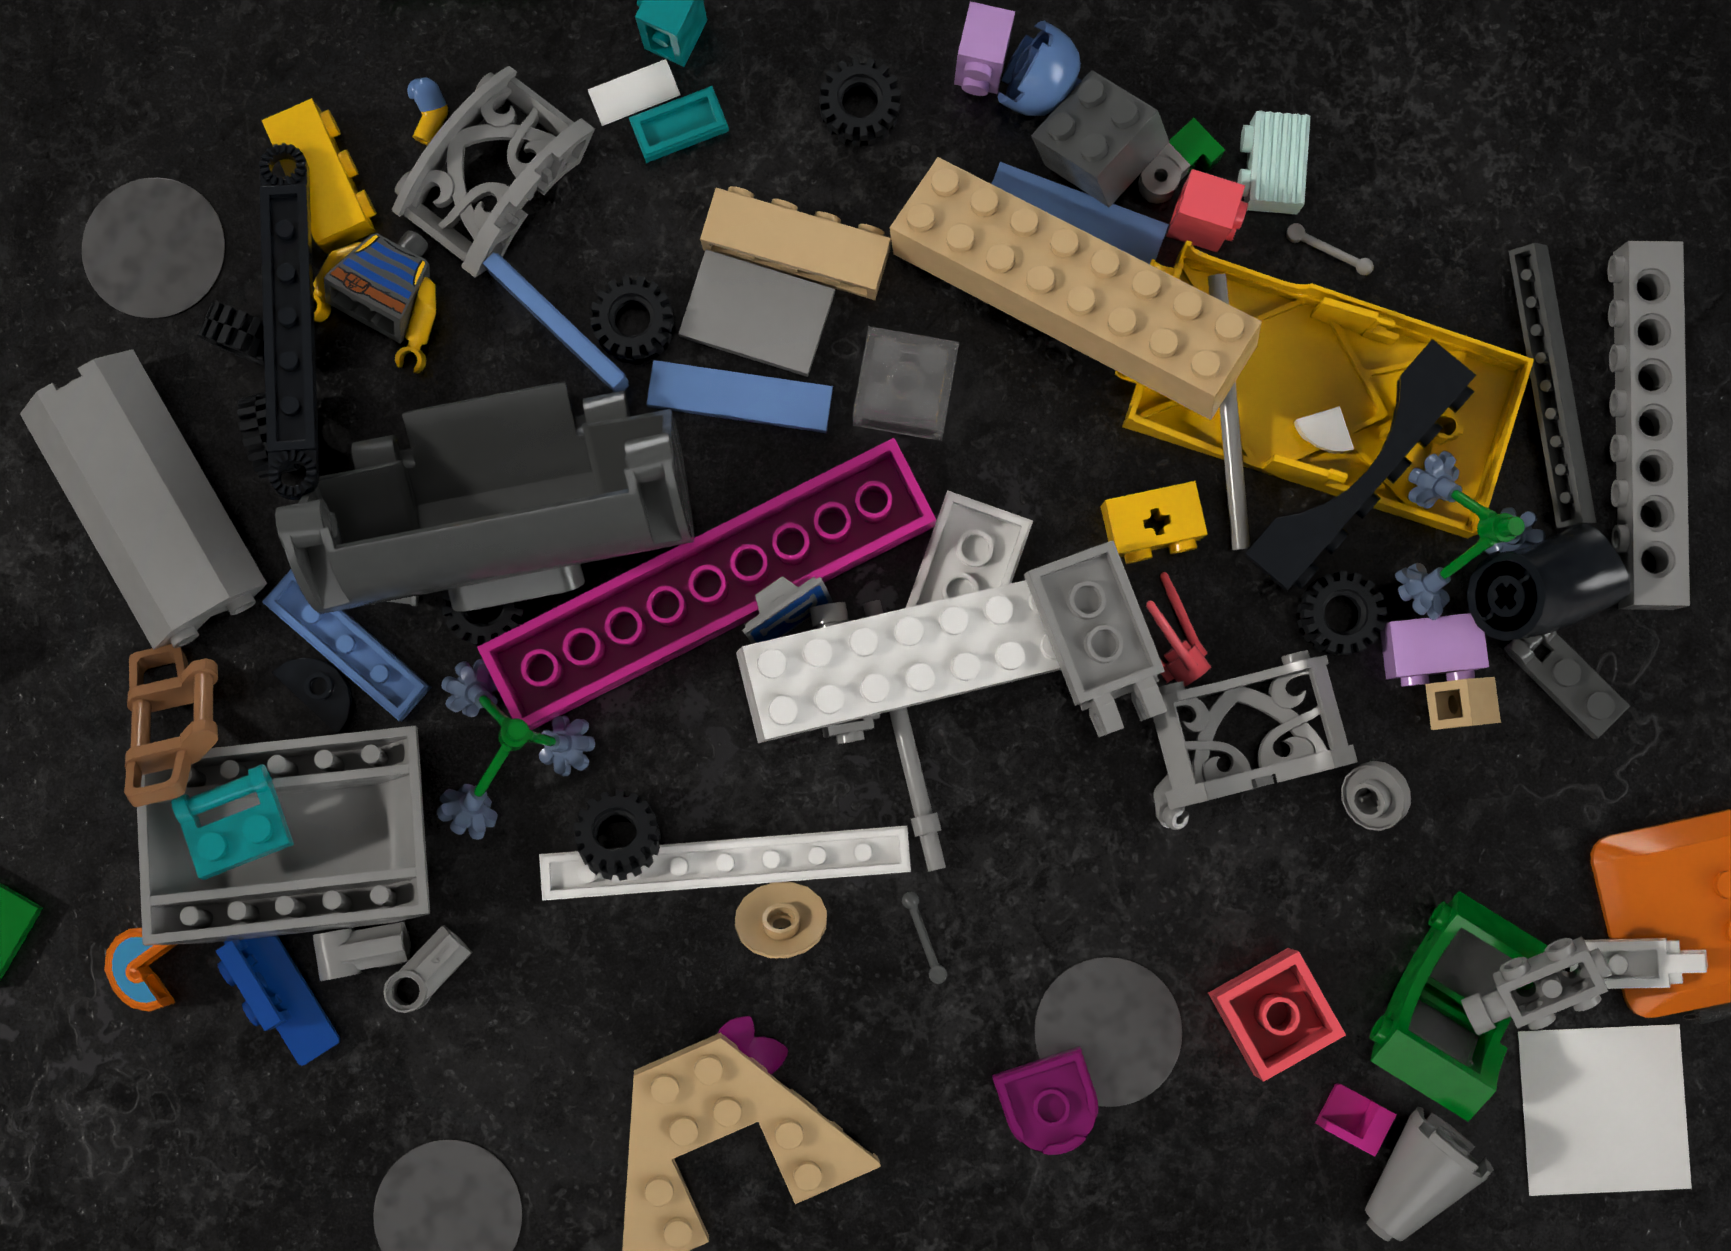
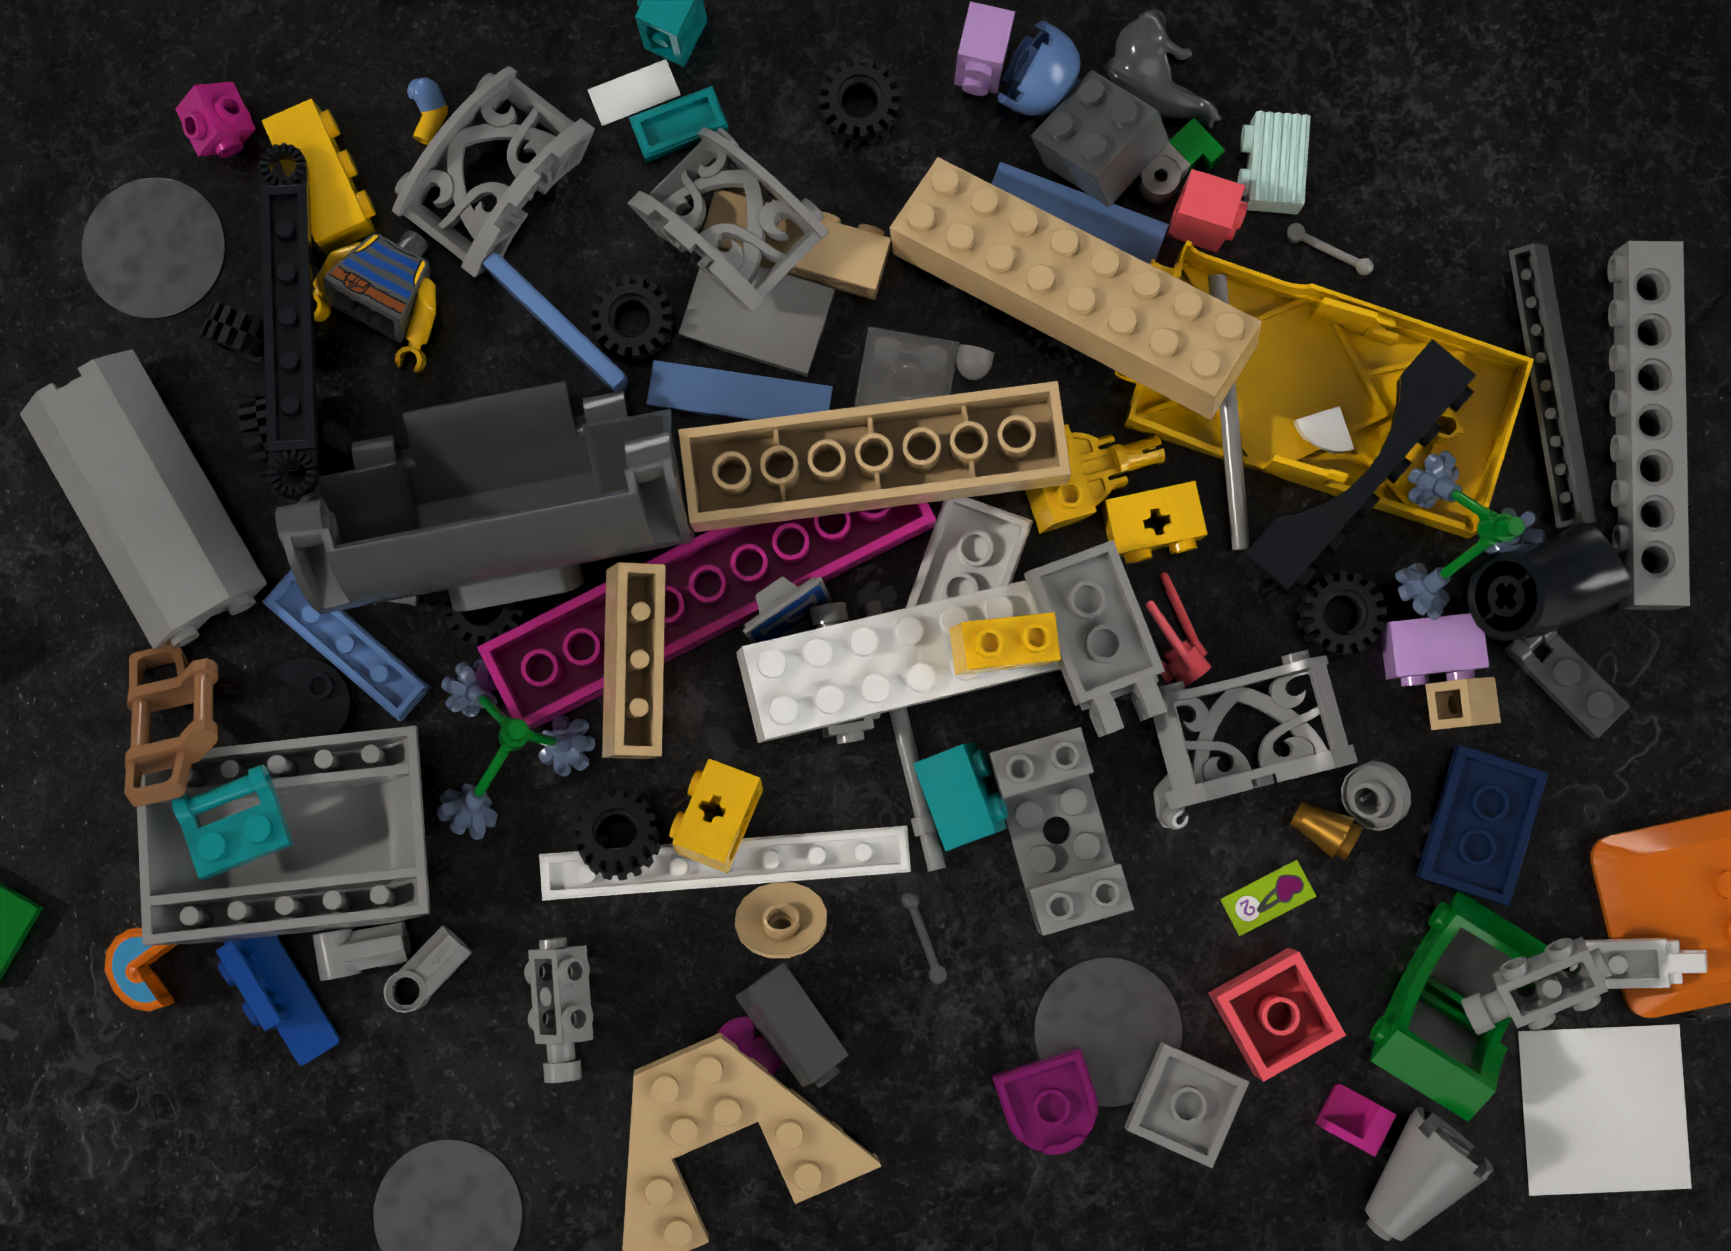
none -> dark pink brick [175,82,256,158]
none -> light grey brick [524,937,593,1083]
none -> tan brick [602,562,665,759]
none -> light grey fence [627,127,829,312]
none -> yellow brick [669,759,763,874]
none -> tan brick [678,381,1071,532]
none -> dark grey brick [735,962,849,1088]
none -> teal brick [913,742,1008,851]
none -> yellow brick [949,612,1061,676]
none -> light grey hinge [956,344,995,380]
none -> light grey plate [986,727,1134,936]
none -> yellow brick [1025,424,1165,534]
none -> dark grey piece [1103,9,1221,129]
none -> light grey plate [1124,1041,1249,1168]
none -> lime sticker [1220,860,1317,936]
none -> pearl gold cone [1290,801,1363,860]
none -> dark blue plate [1415,745,1549,906]

